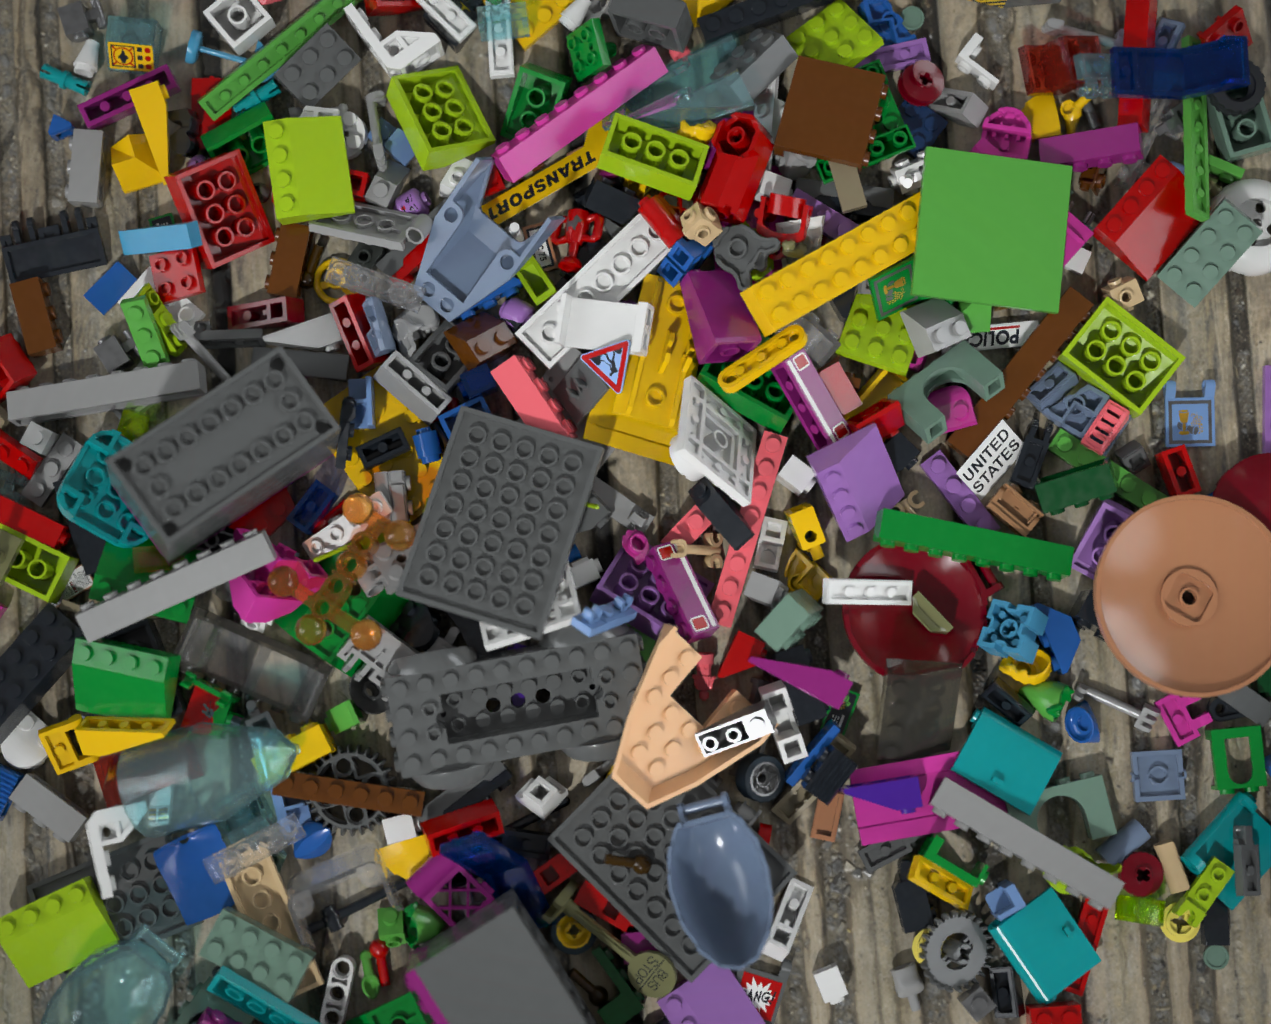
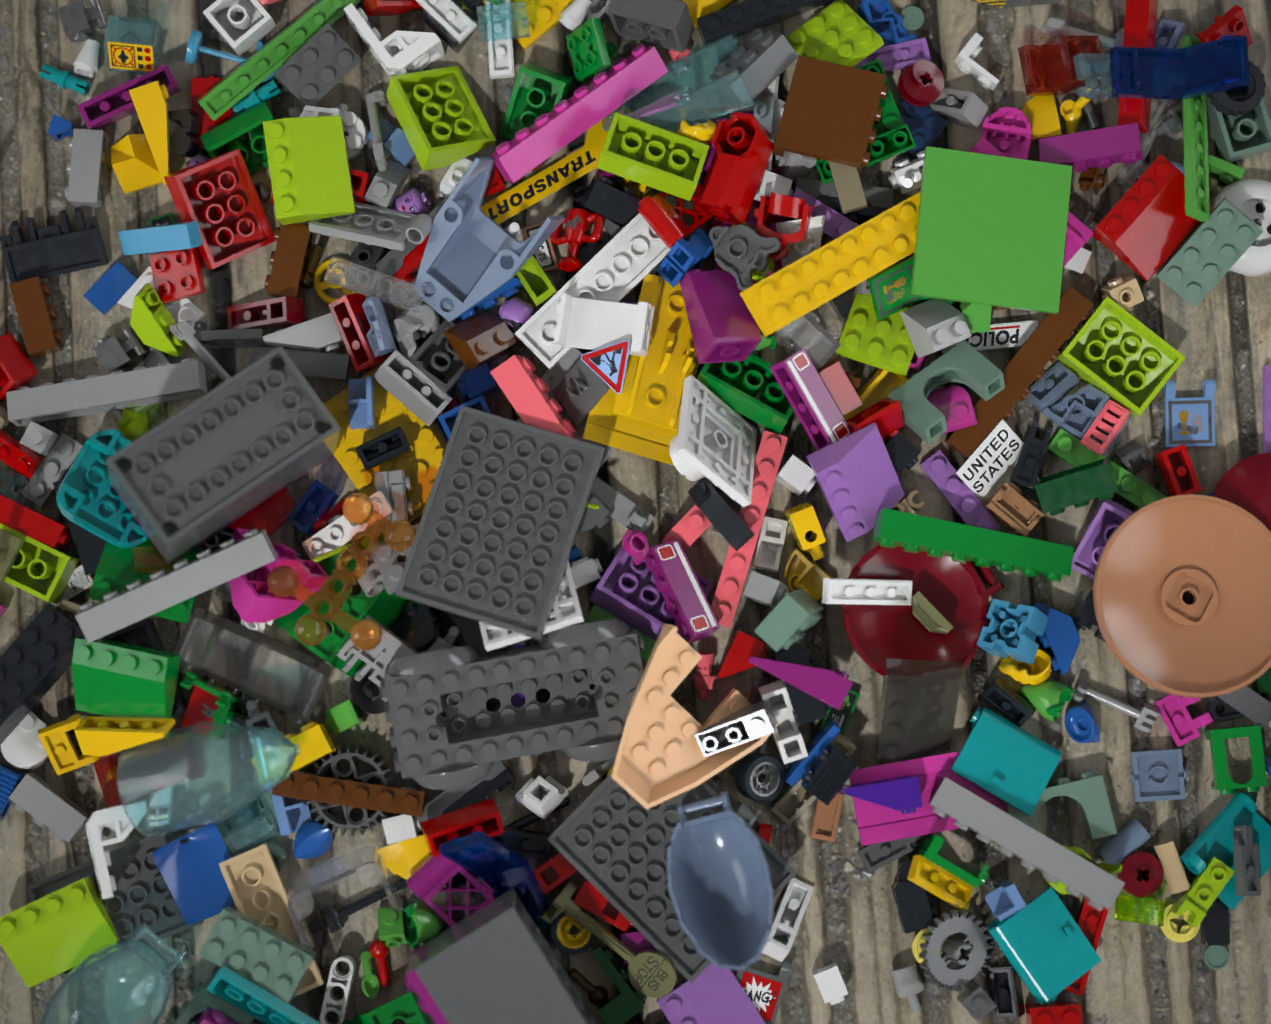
bright green plate [120,295,171,368] -> none
clear plate [203,813,306,884] -> none
black hinge [335,396,357,469] -> none
blue brick [412,426,442,465] -> none
medium blue plate [570,593,637,637] -> none
dark brown bar [604,854,652,874] -> none
tan bar [671,533,723,568] -> none
tan brick [680,202,723,247] -> none
yellow plate [718,325,808,393] -> none
olive arm [781,239,808,259] -> none

